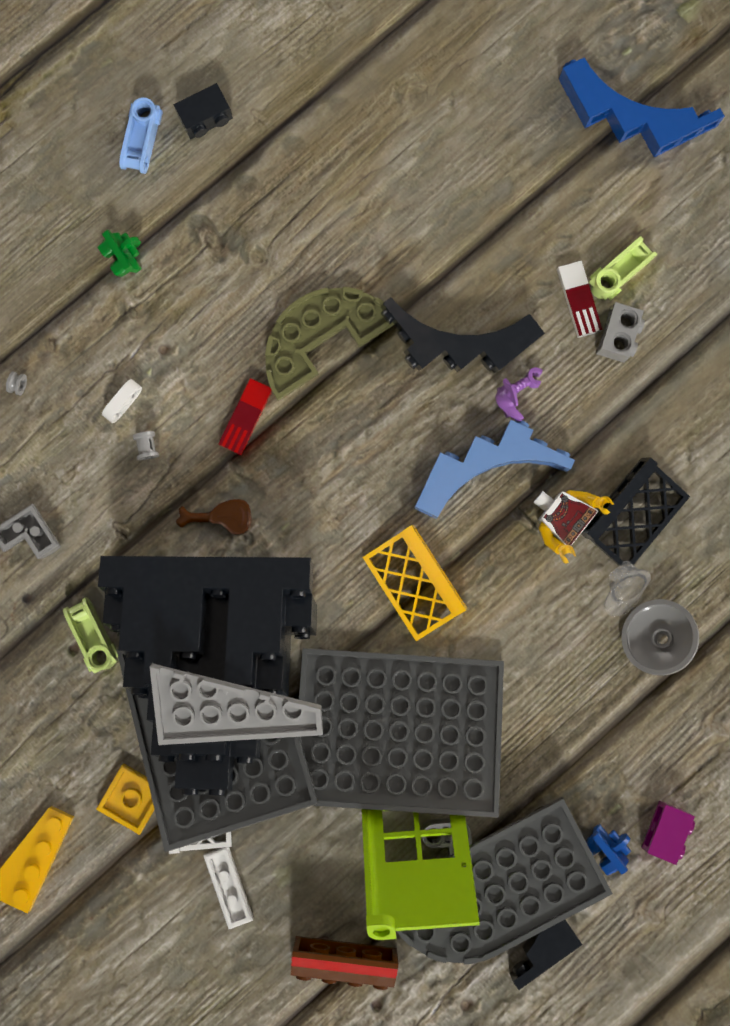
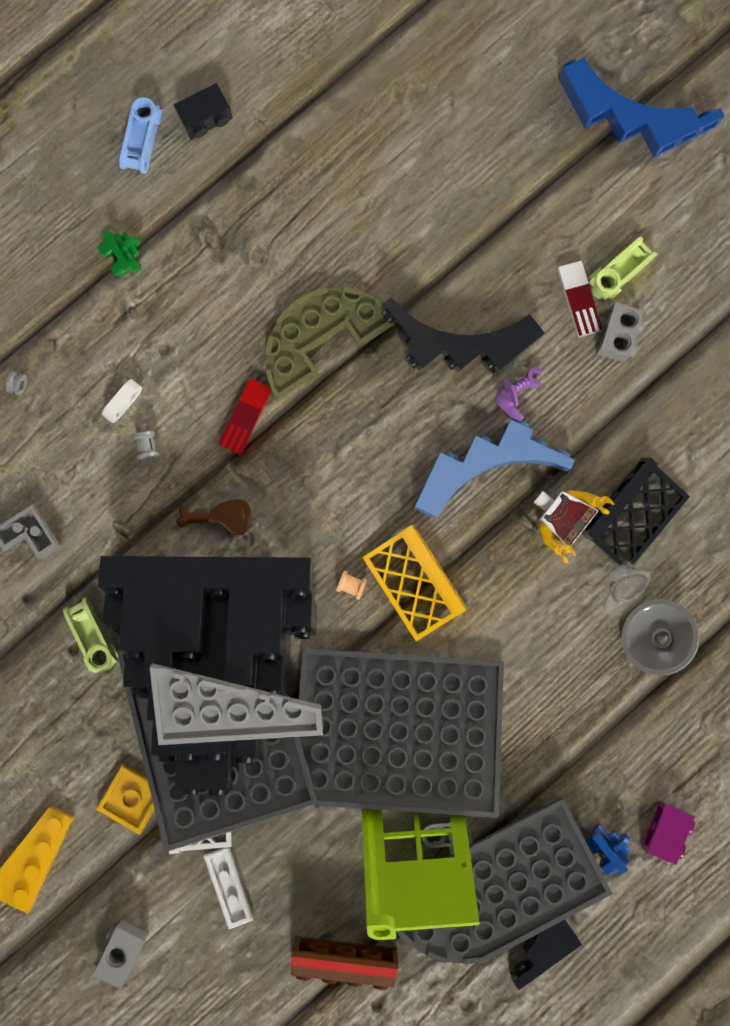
none -> light grey brick [93,920,149,989]
none -> light nougat bush [336,571,367,600]

